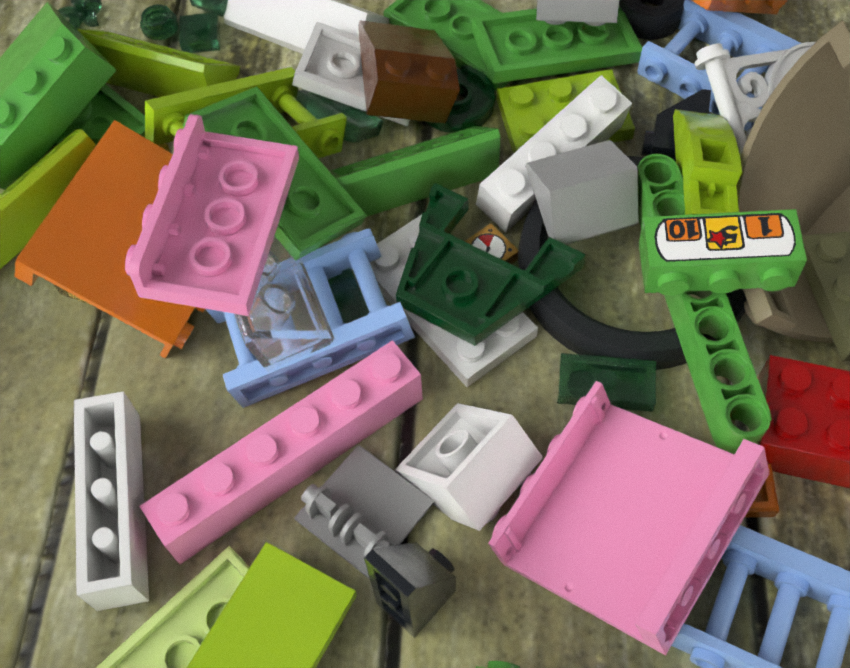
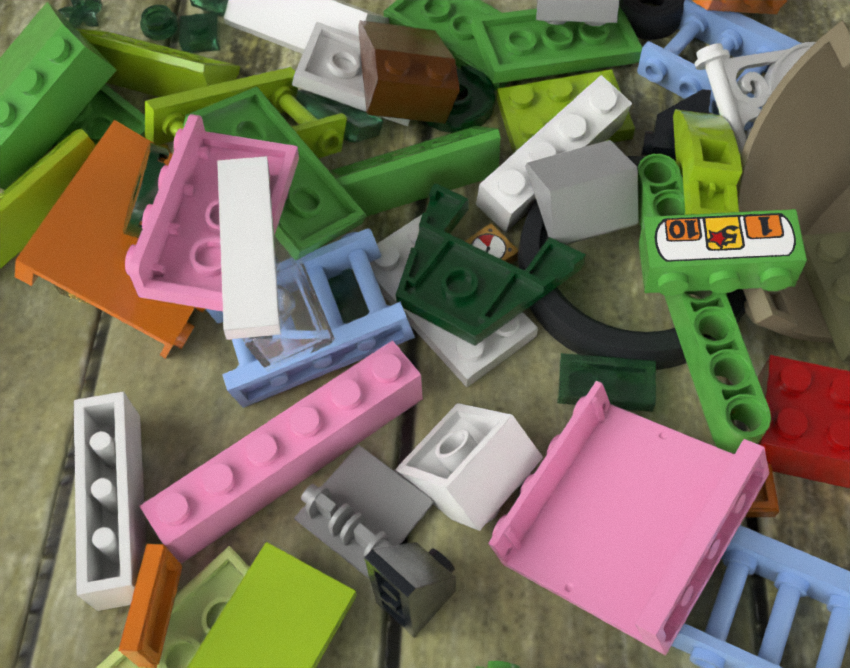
none -> orange tile [118,544,183,668]
none -> dark green tile [123,143,169,238]
none -> white tile [217,156,281,340]

